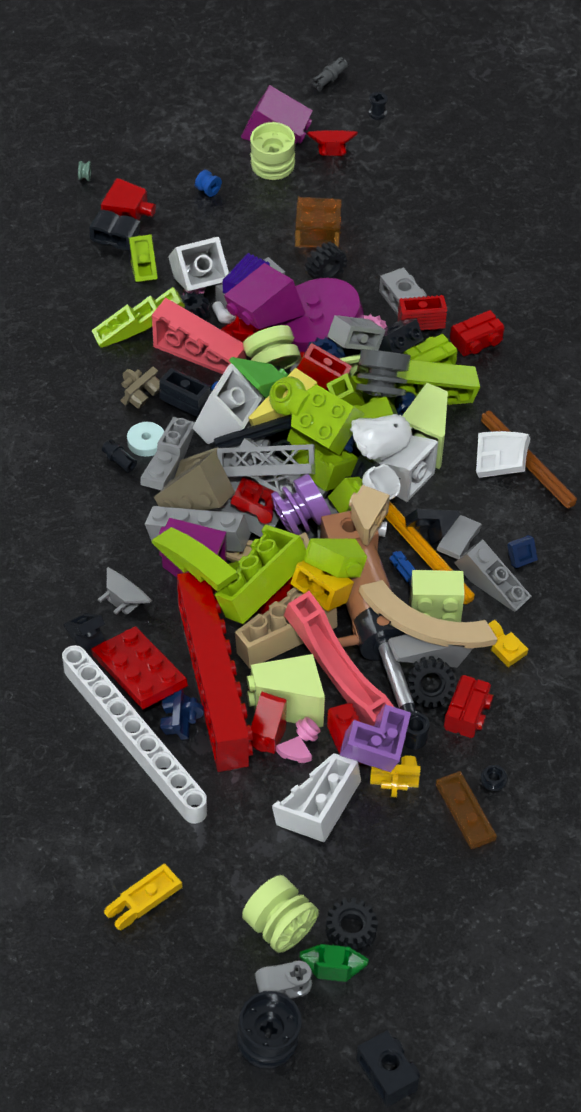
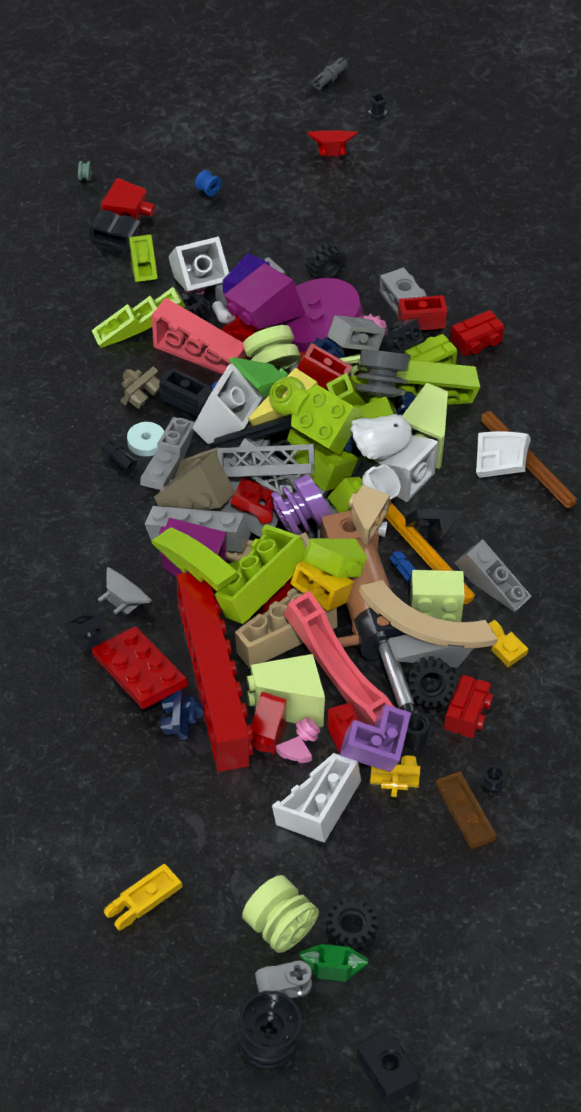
white beam [62,646,207,824] -> none
magenta slope [241,85,313,144] -> none
yellowish green wheel [250,122,295,180] -> none
clear orange brick [295,197,341,247] -> none
light grey slope [437,515,482,559] -> none
dark blue tile [507,535,538,568] -> none

